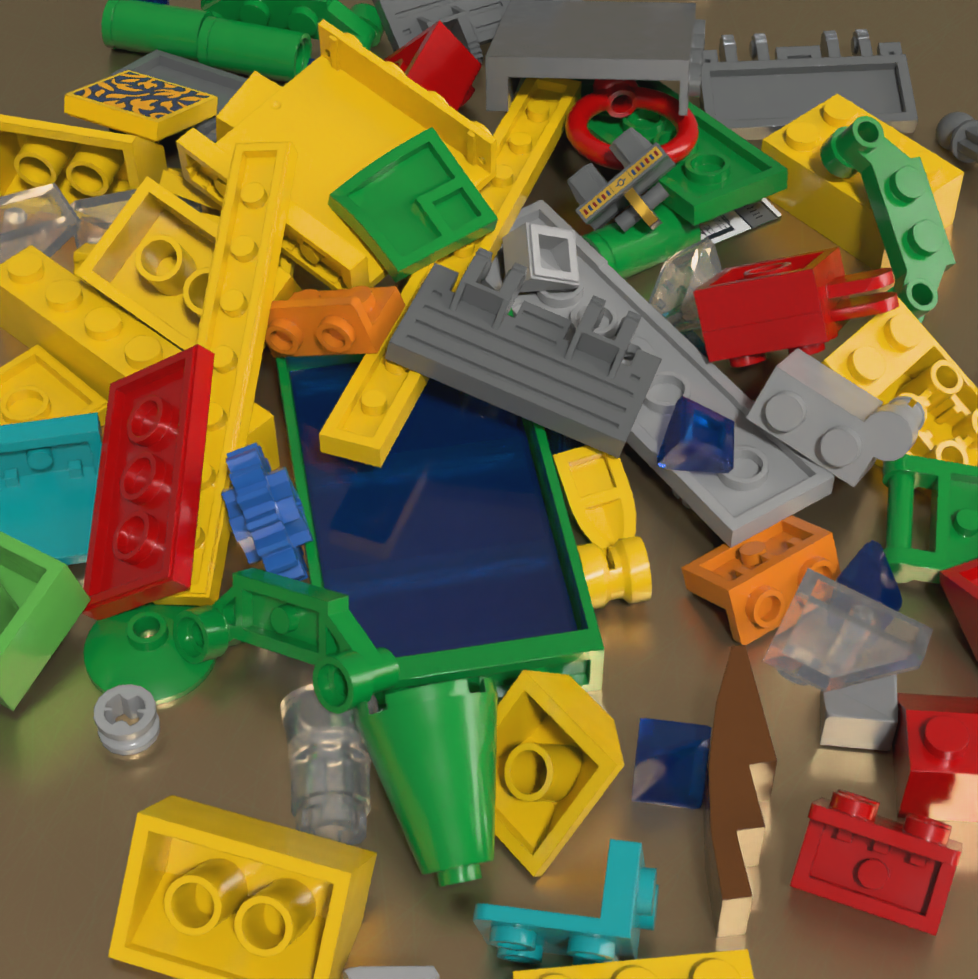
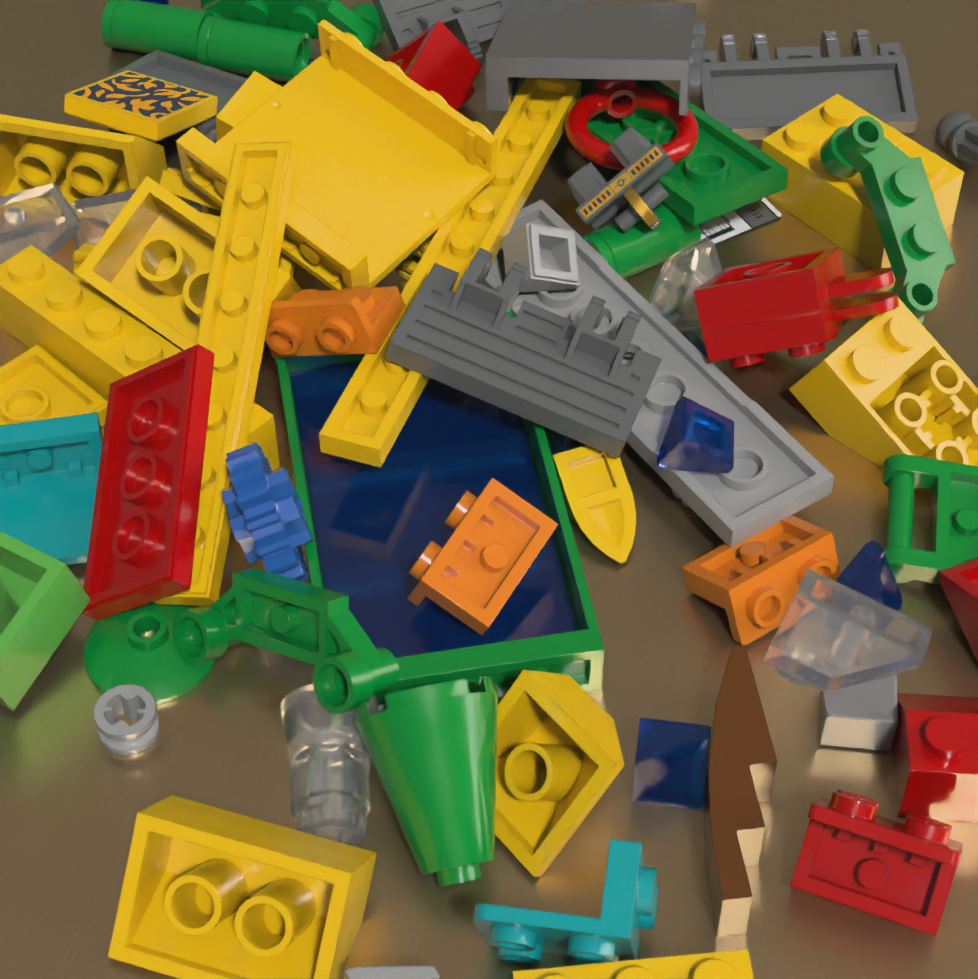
green plate [328,127,498,283] -> none
yellow wheel [576,536,652,609] -> none
light grey hinge [746,348,925,487] -> none
none -> orange bracket [407,478,558,635]

